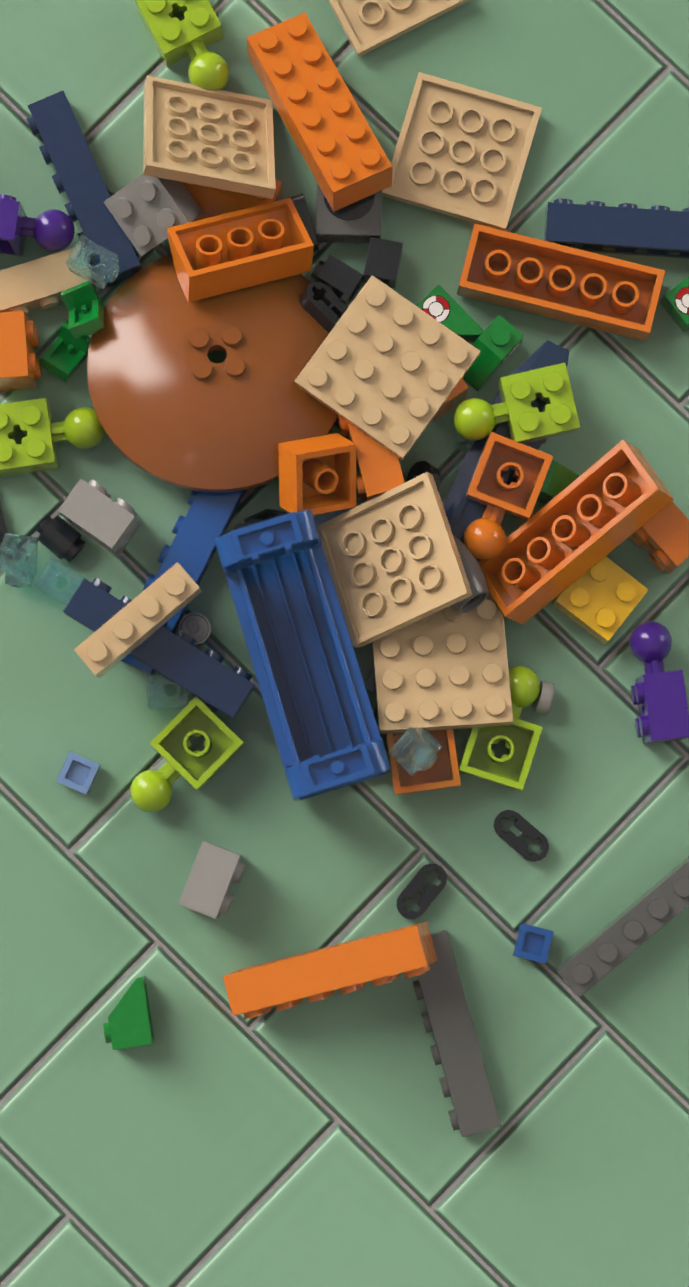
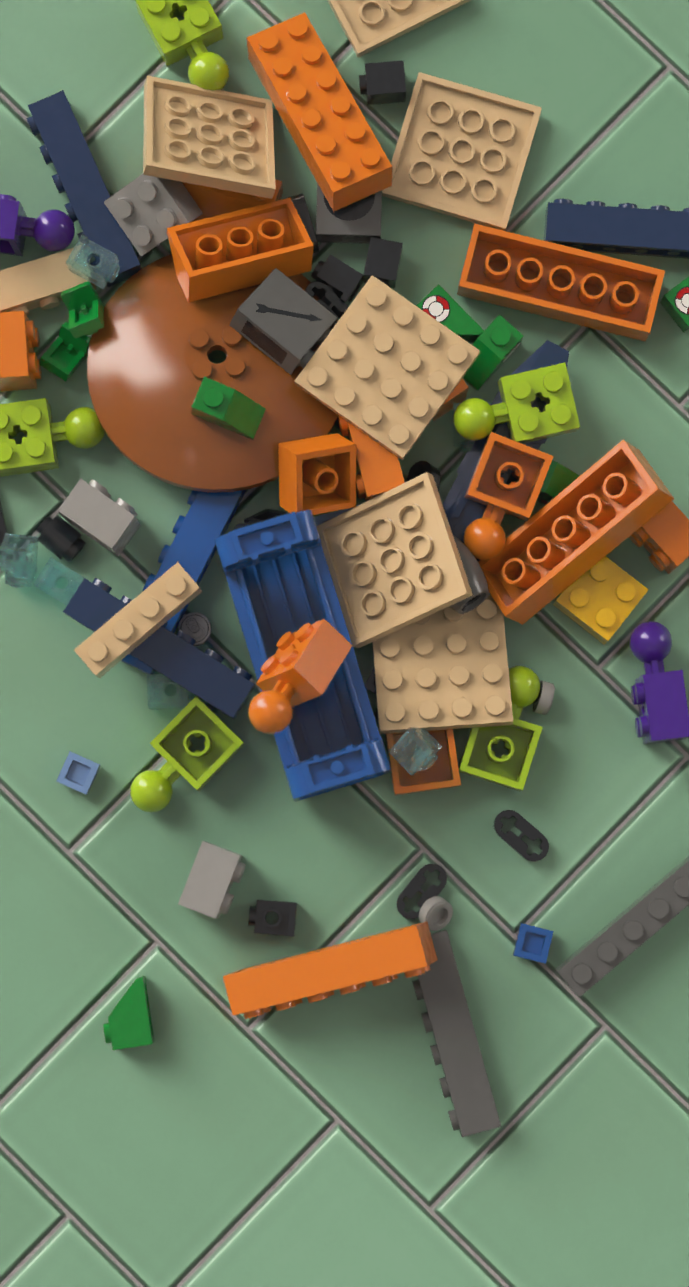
none -> green slope [191,376,266,440]
none -> dark grey brick [229,268,337,375]
none -> orange brick [248,619,353,734]
none -> black brick [248,899,297,937]
none -> black brick [359,60,406,105]
none -> light grey tile [419,896,453,931]

